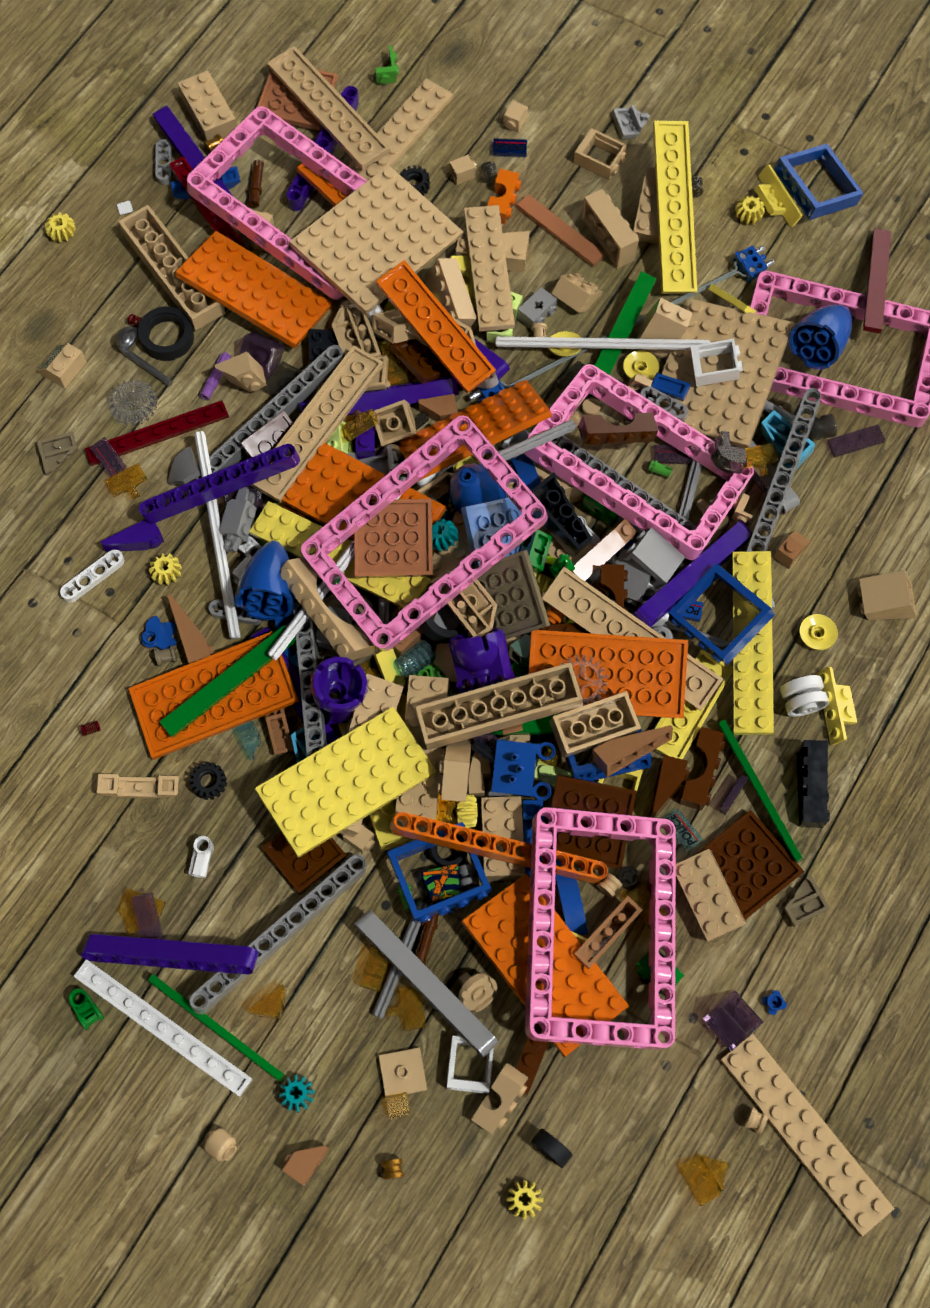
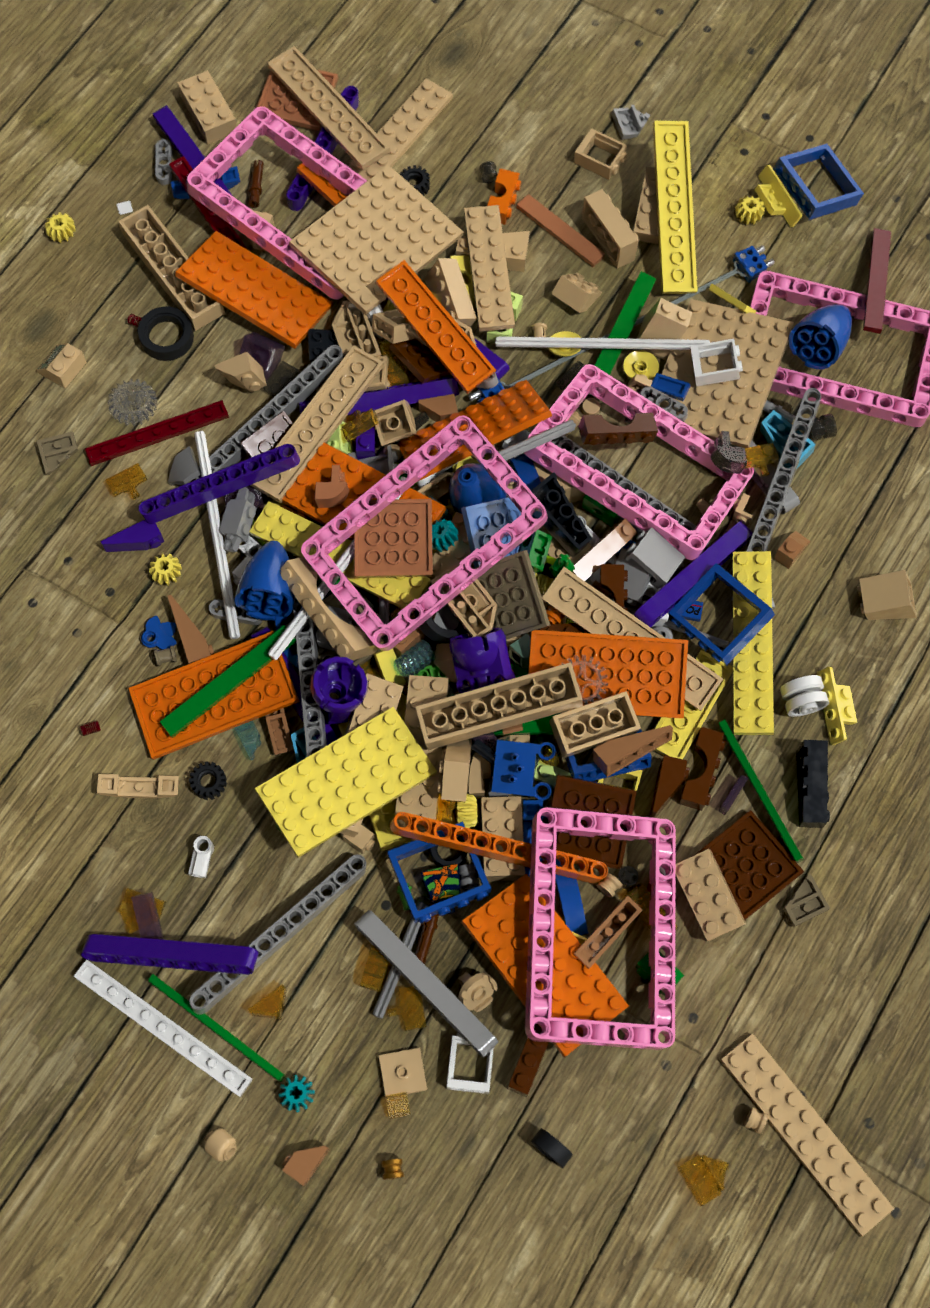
white beam [60,550,125,603] -> none
green piece [69,989,105,1031] -> none
clear purple tile [90,437,127,478] -> none
flat silver piece [116,326,173,386] -> none
medium lavender axle [200,352,231,400] -> none
pearl gold bush [203,134,223,154] -> none
reddish brown plate [262,832,347,895] -> none
bright green bracket [375,46,399,85] -> none
tan brick [450,155,477,185] -> none
tan arch [471,1063,528,1135] -> none
clear blue tile [493,138,527,157] -> none
tan brick [503,101,528,132] -> none
light yellow gear [506,1180,543,1219] -> none
light grey brick [517,287,557,329] -> none
bright green pin [648,460,673,478] -> none
tile [654,445,692,464] -> none
clear light blue tile [664,809,703,852] -> none
light grey axle [678,459,702,520] -> none
clear smoke wheel [691,176,703,198] -> none
clear purple slope [703,990,763,1051] -> none
blue plate [762,990,787,1015] -> none
light yellow dish [799,614,838,650] -> none
tile [827,425,885,458] -> none
none -> nougat brick [315,465,349,508]

